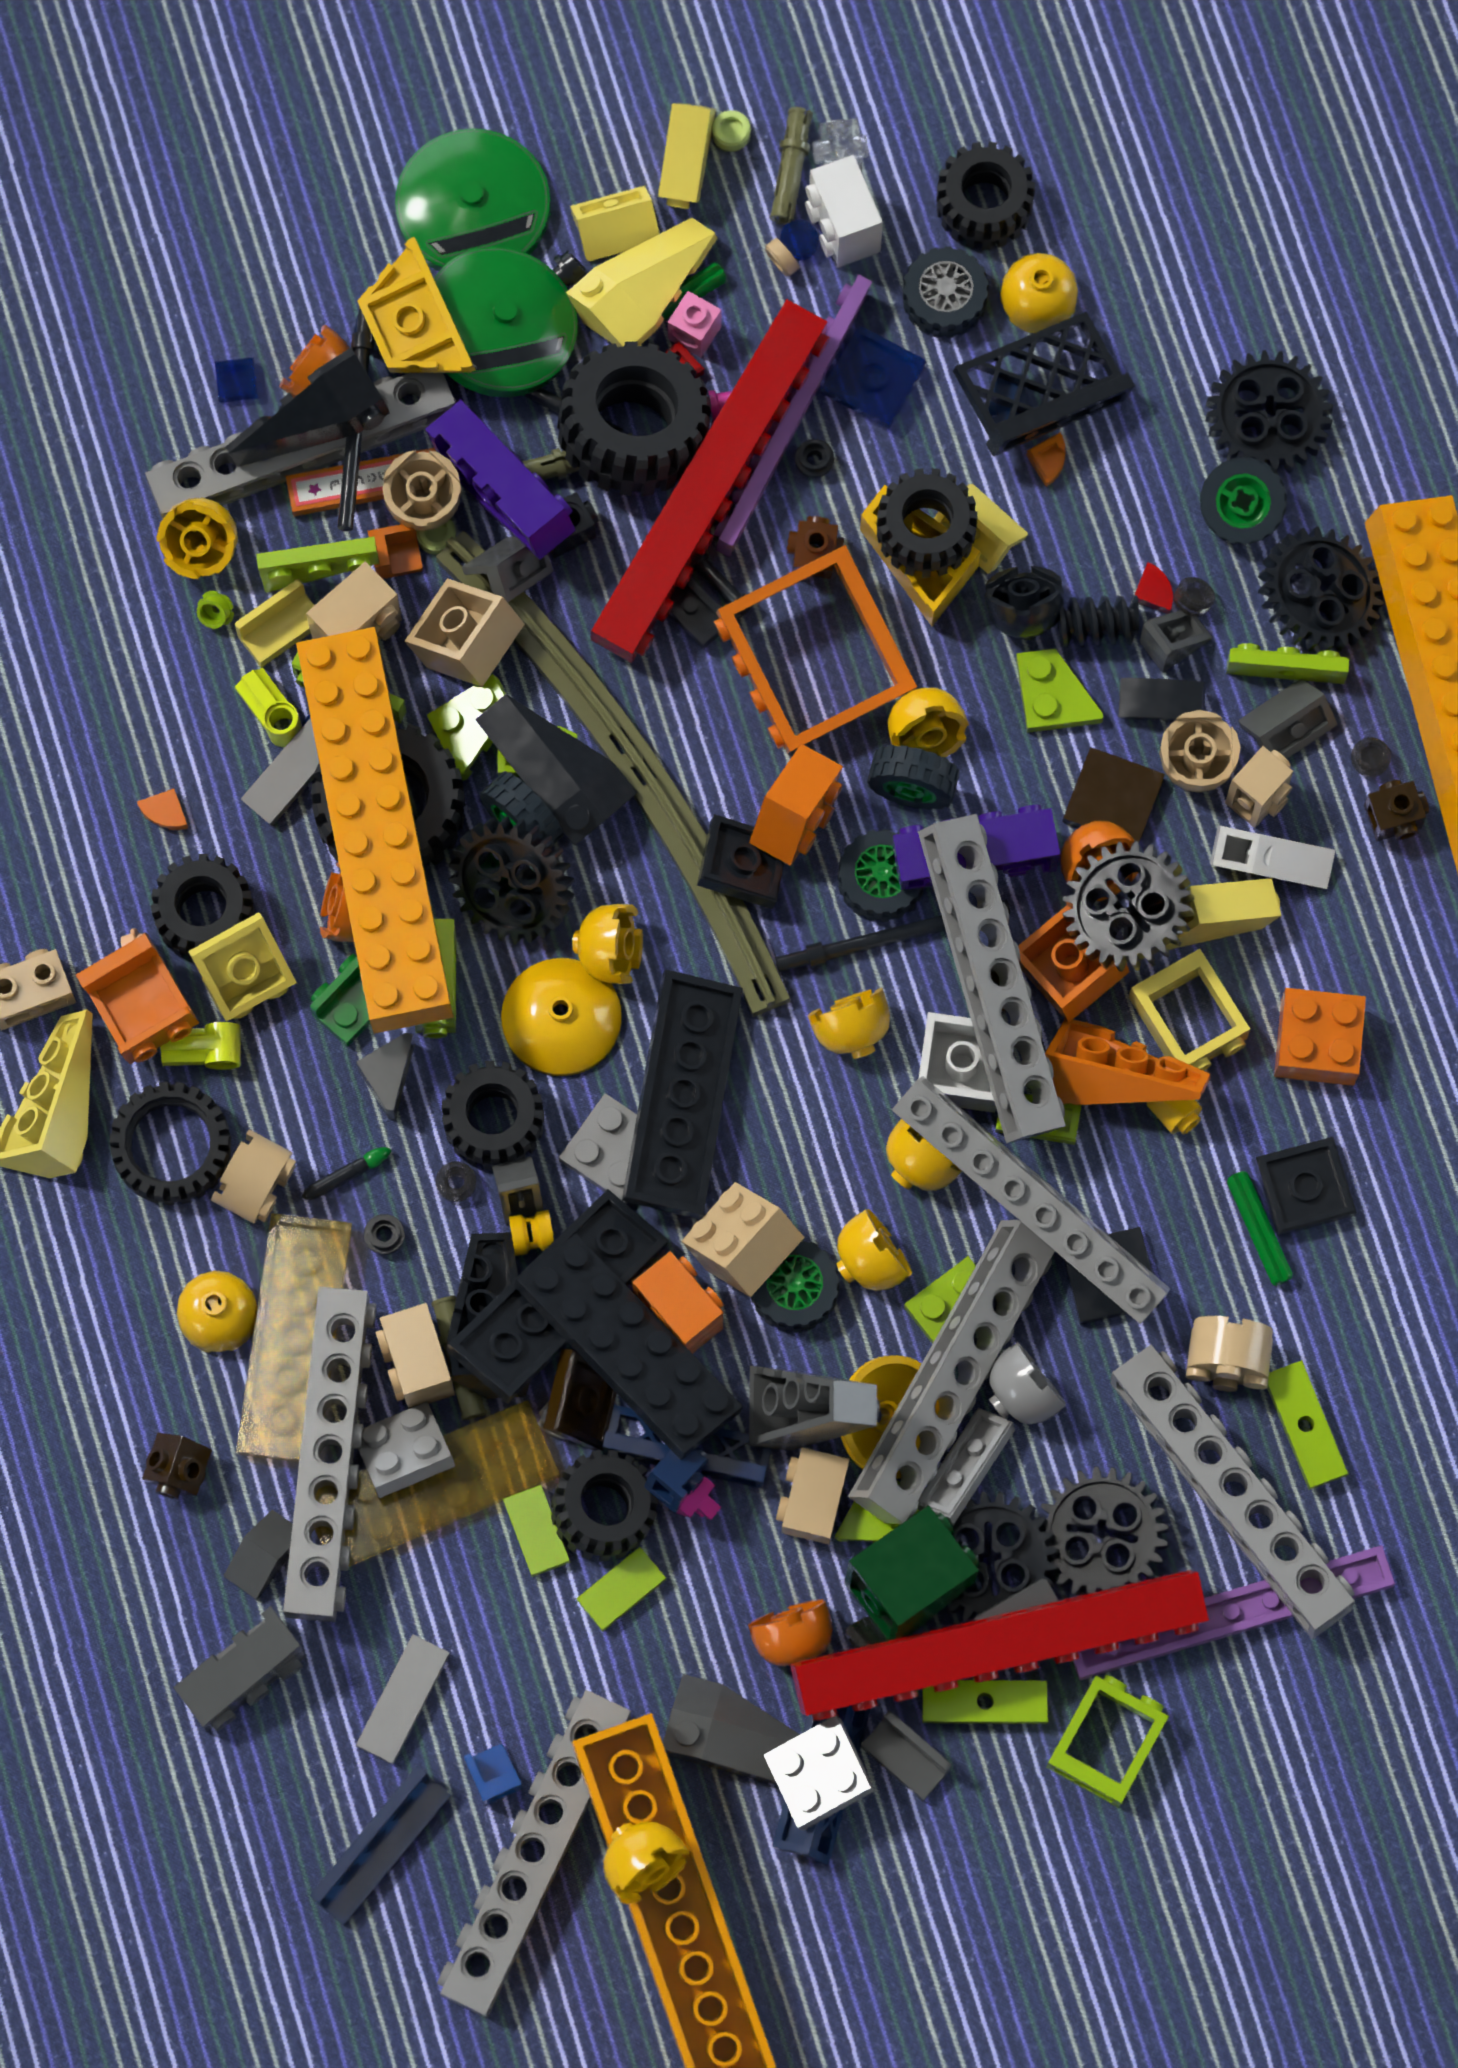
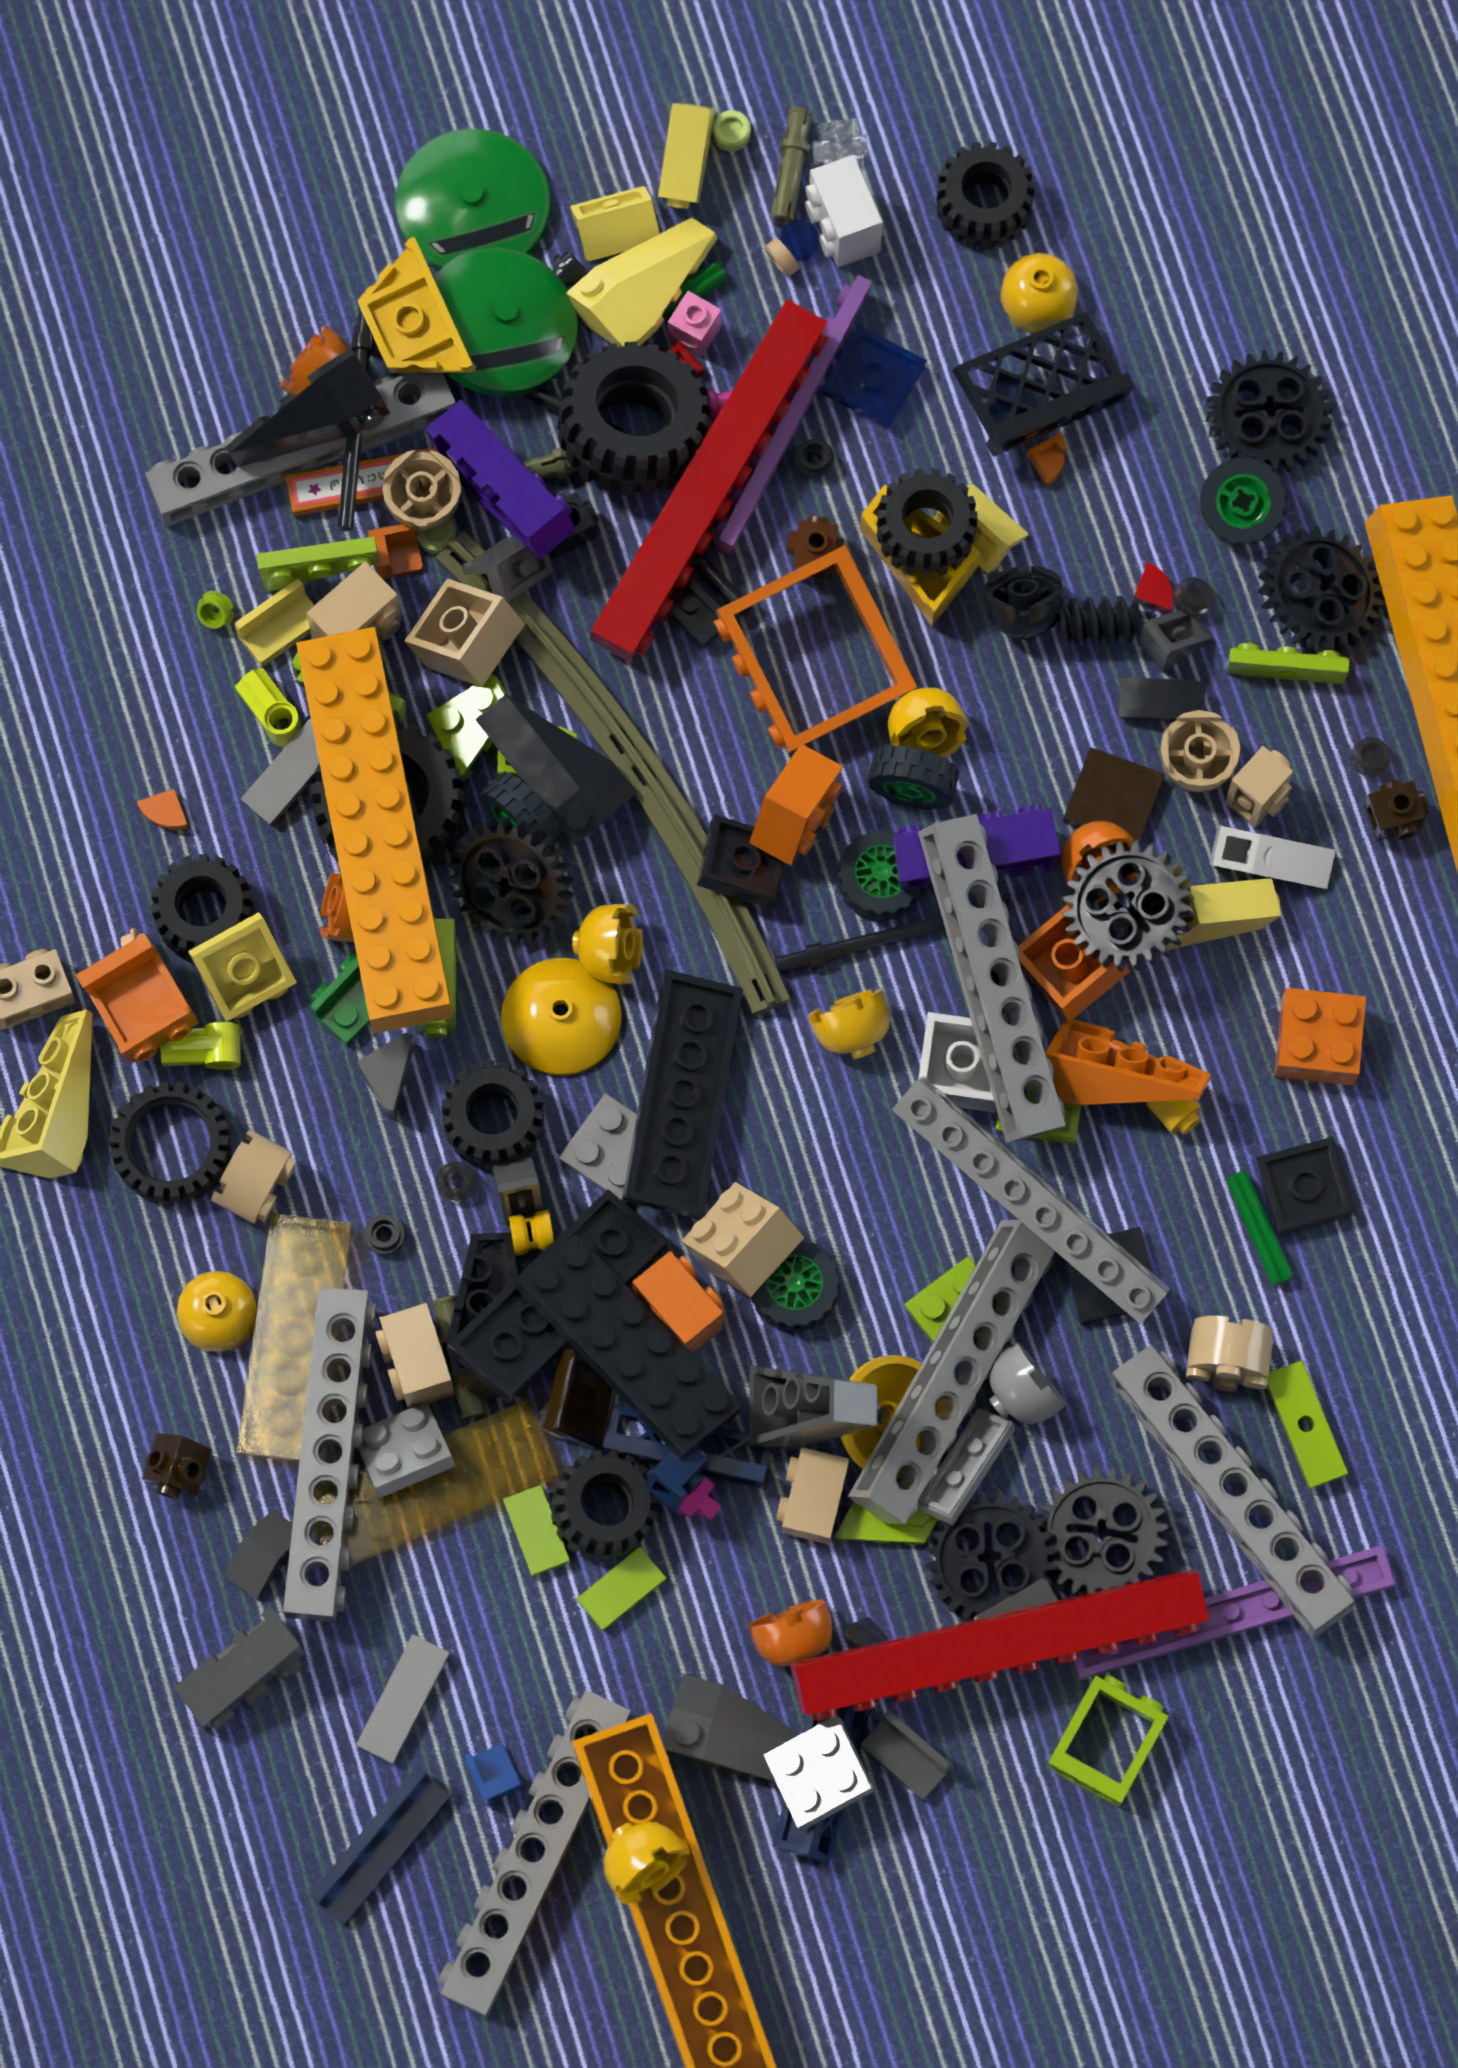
yellow cylinder [156,497,238,579] -> none
clear blue tile [215,357,258,403] -> none
black piece [302,1147,391,1200] -> none
yellow cylinder [836,1209,913,1291] -> none
dark green slope [844,1505,979,1641] -> none
yellow cylinder [886,1119,962,1191] -> none
black wheel [902,246,989,338] -> none
lime tile [922,1680,1048,1724] -> none
lime wing [1016,648,1103,733] -> none
light yellow window [1128,949,1250,1071] -> none
dark grey panel [1239,679,1338,759] -> none

